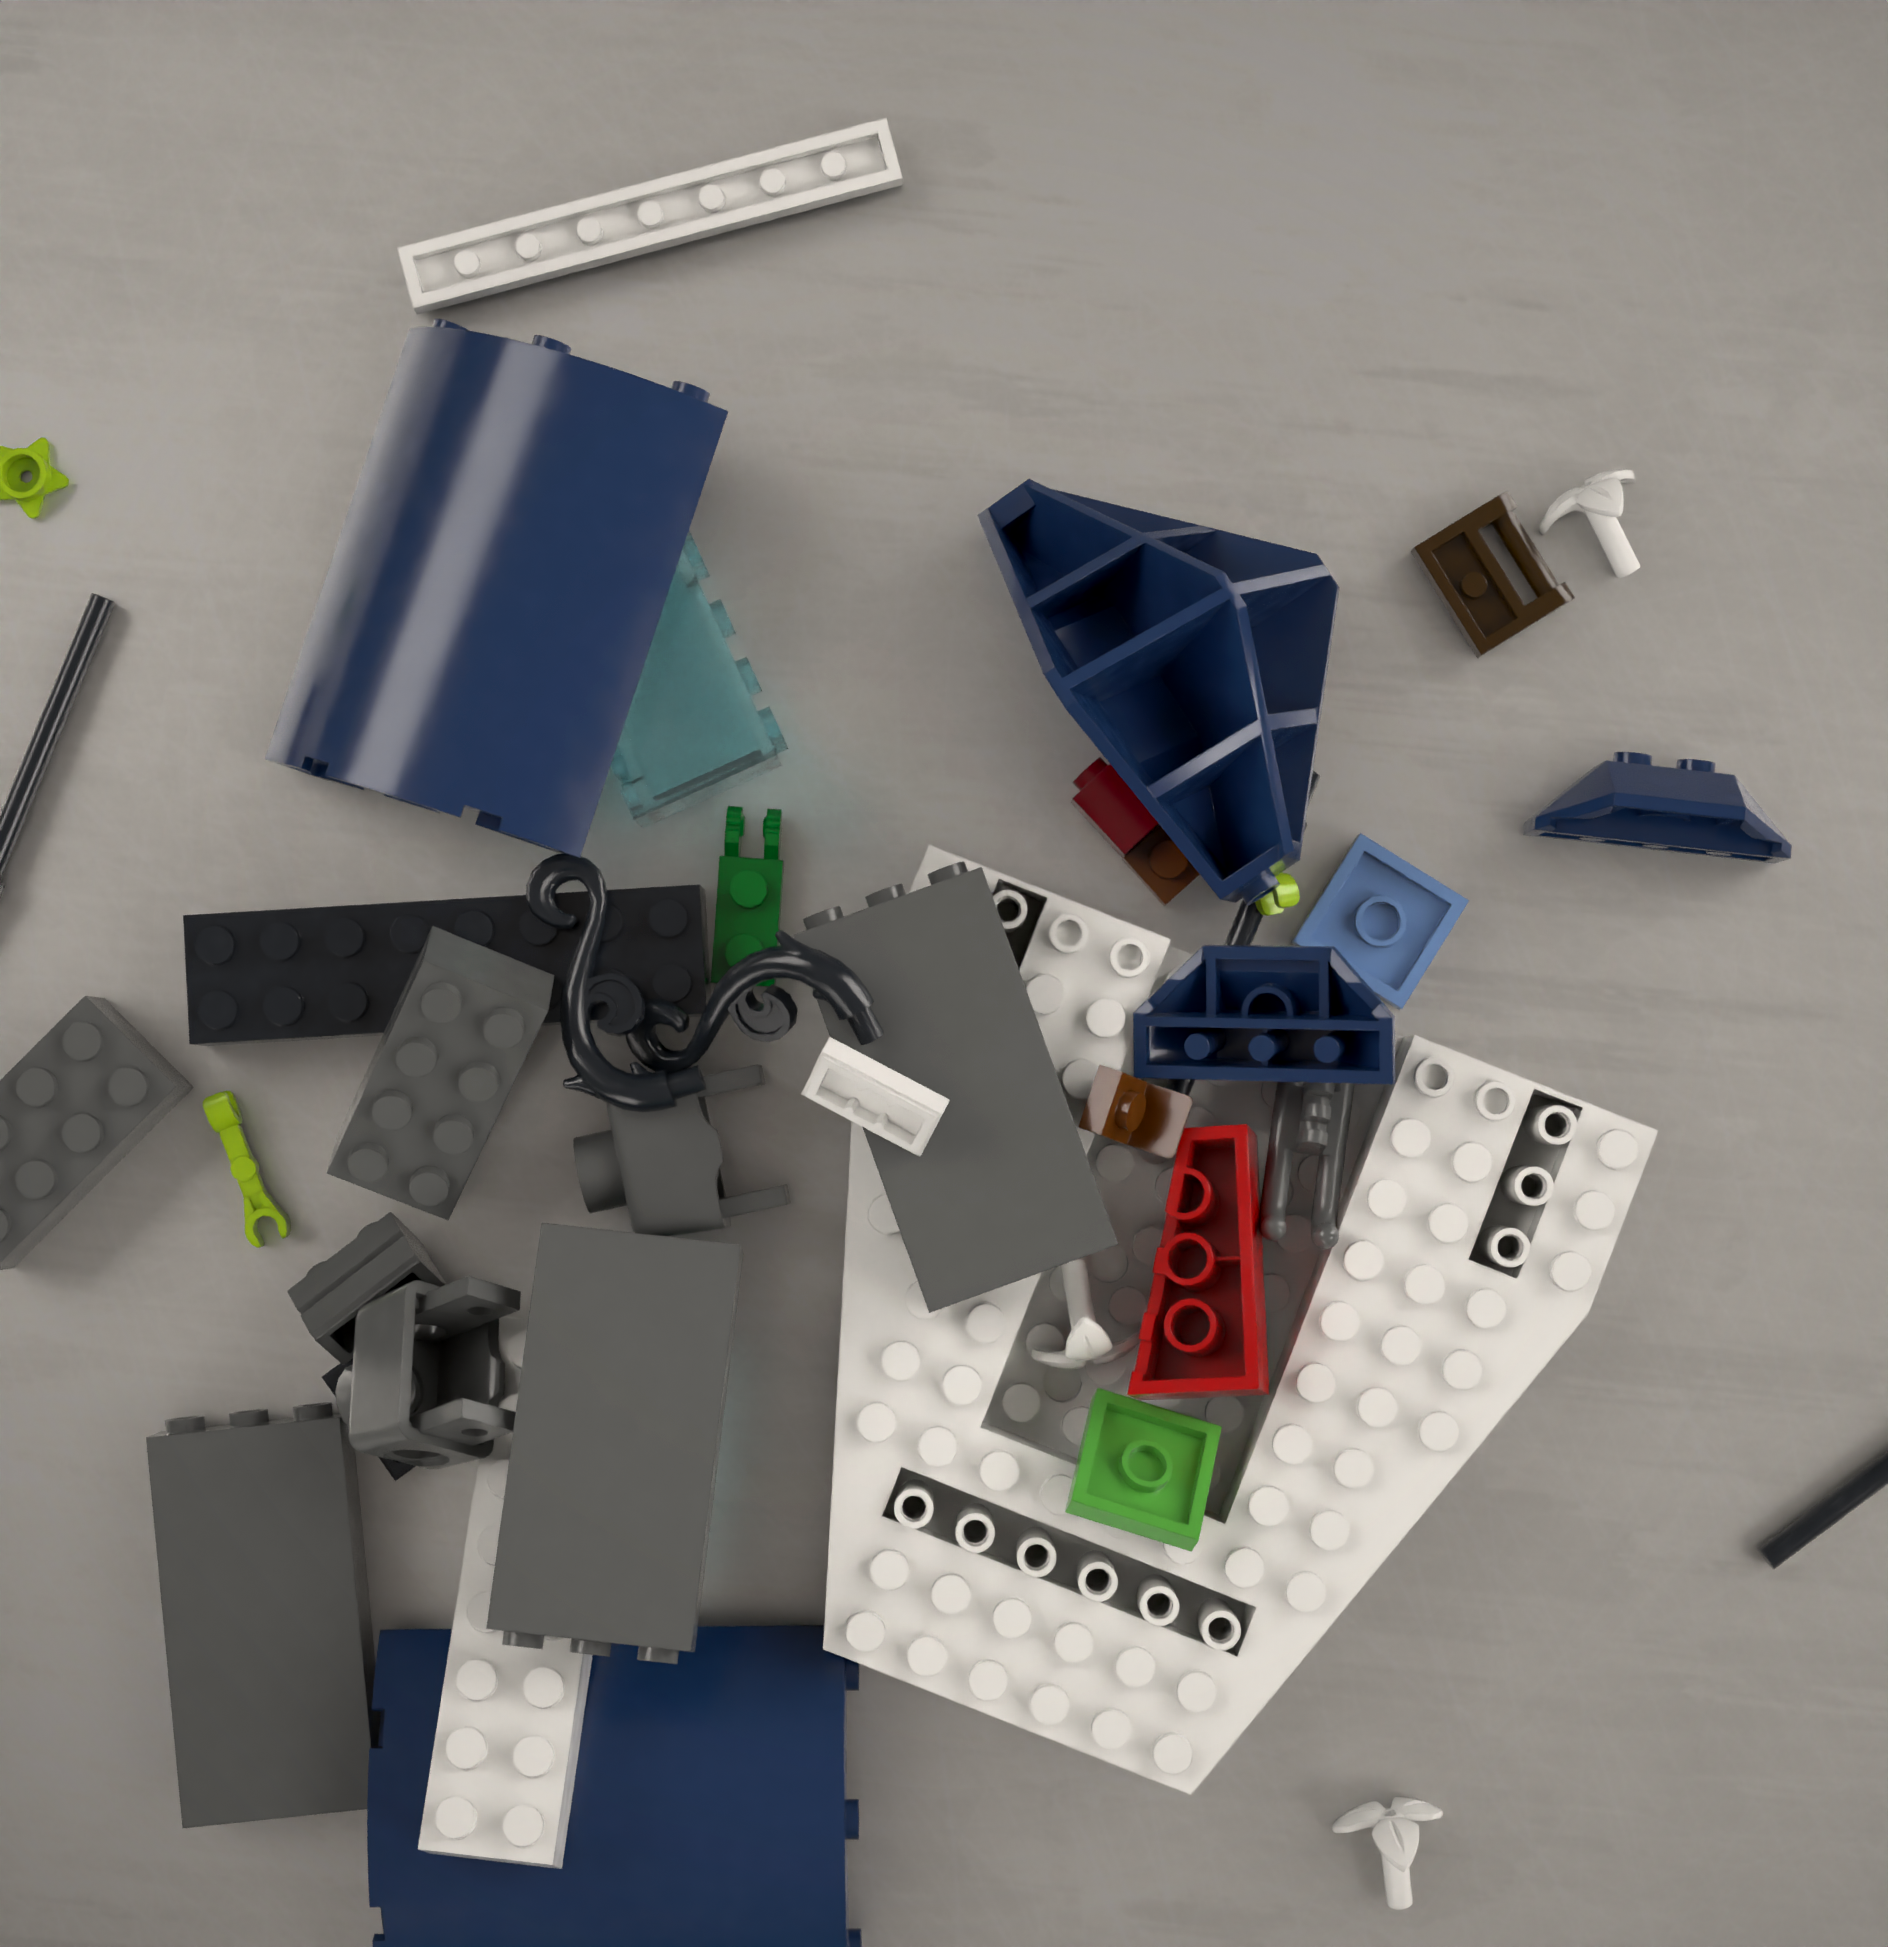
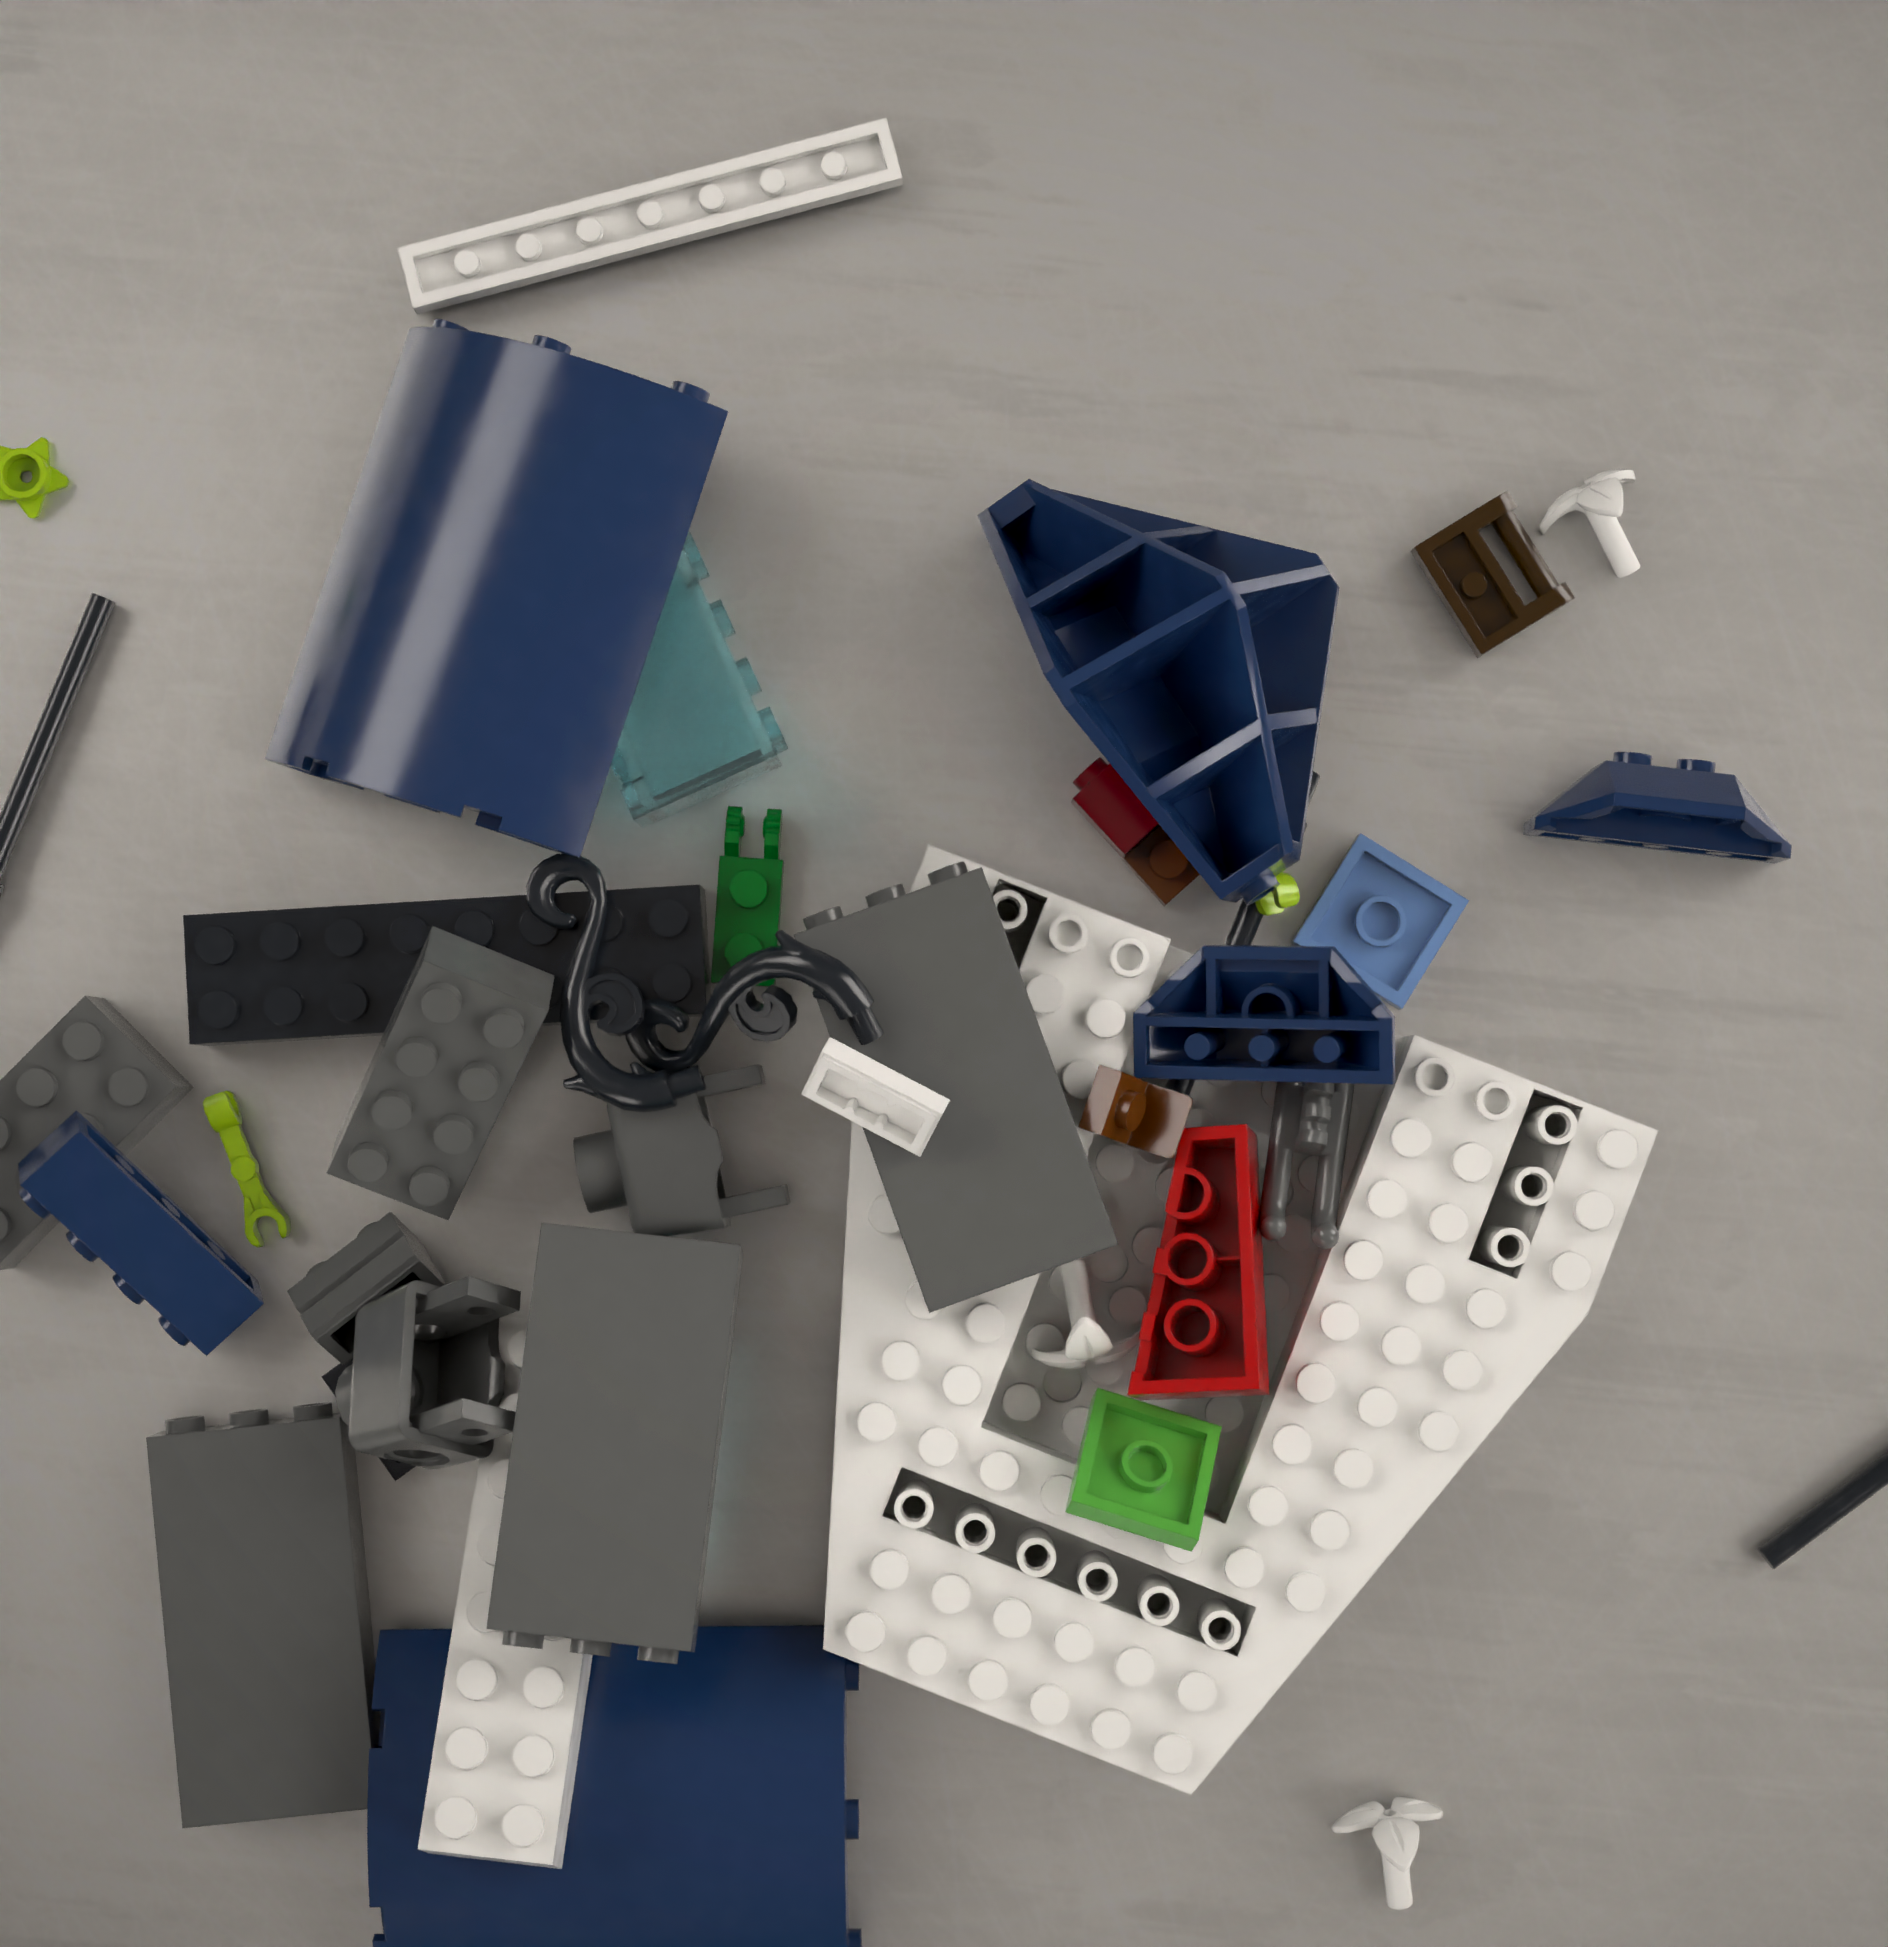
none -> dark blue brick [18,1110,264,1356]

